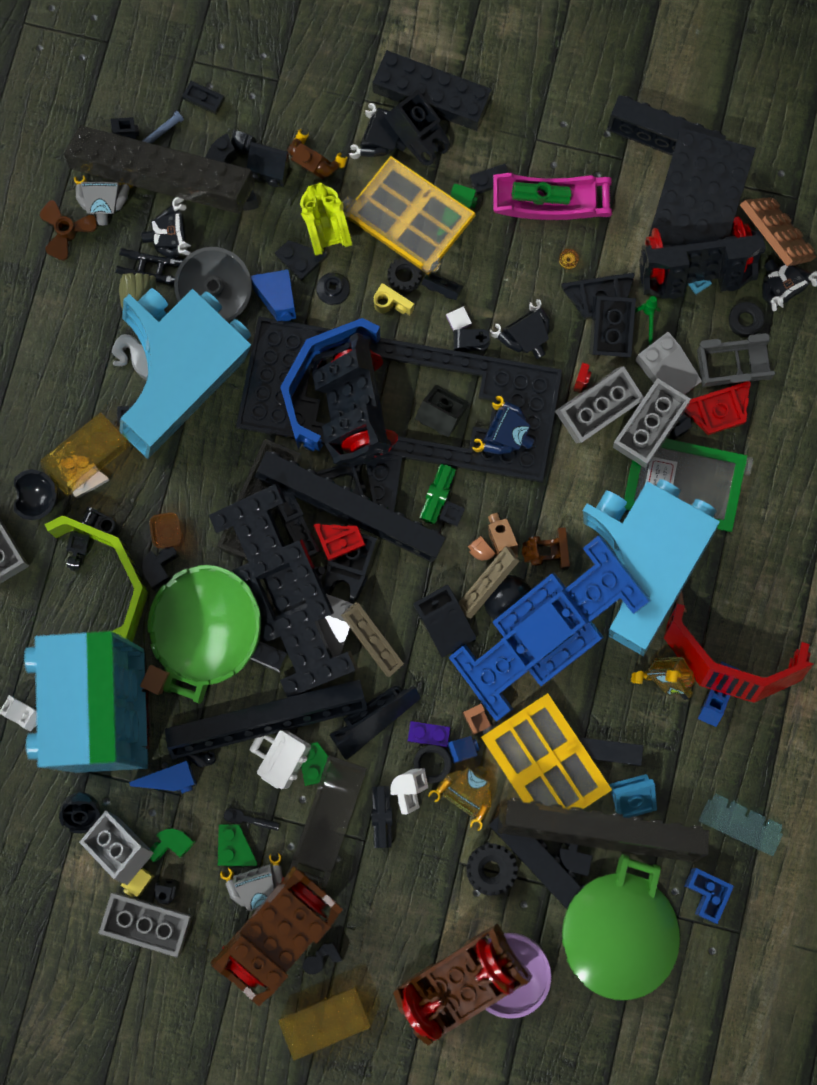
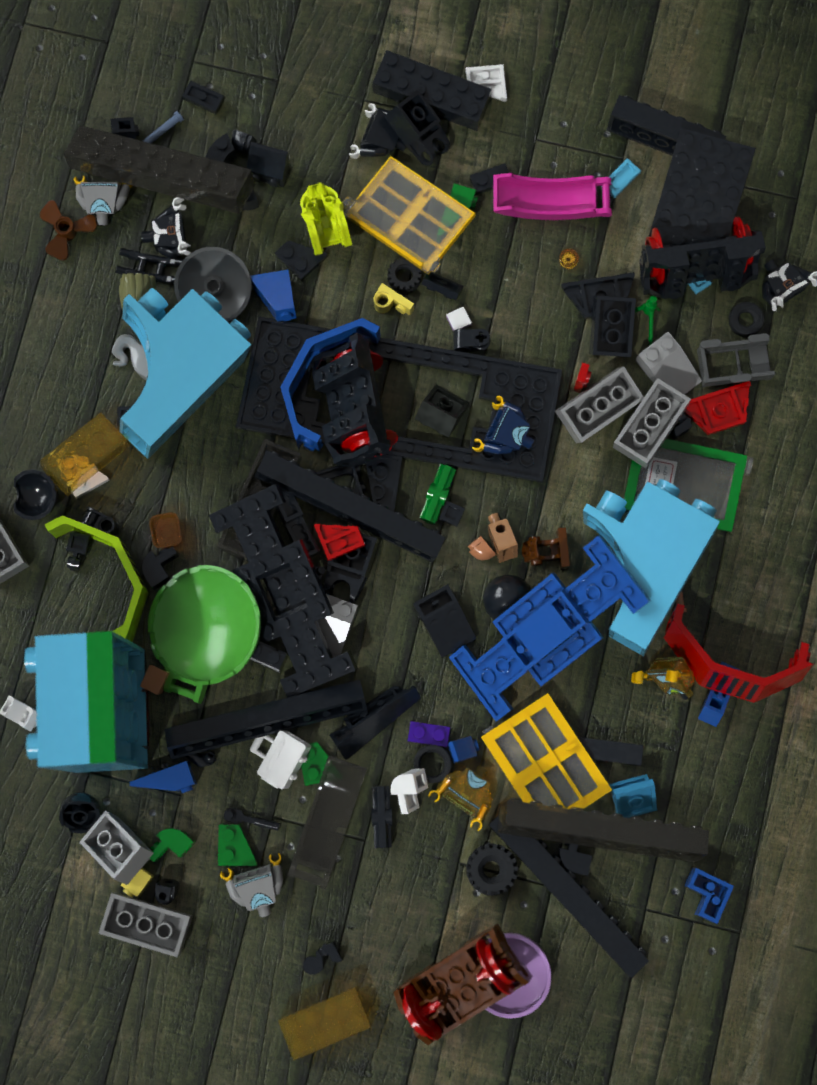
reddish brown piece [211,866,343,1007] -> none
reddish brown torso [287,129,348,180] -> none
black piece [316,272,350,305] -> none
dark tan plate [341,602,404,677] -> none
dark tan plate [458,546,519,619] -> none
nougat panel [463,704,491,735] -> none
black torso [490,300,550,359] -> none
green piece [511,182,571,205] -> none
bright green dish [562,854,680,1000] -> none
clear light blue windscreen [699,794,783,856] -> none
nougat plate [740,197,816,266] -> none
none -> white wing [466,64,507,102]
none -> medium azure tile [601,158,641,199]

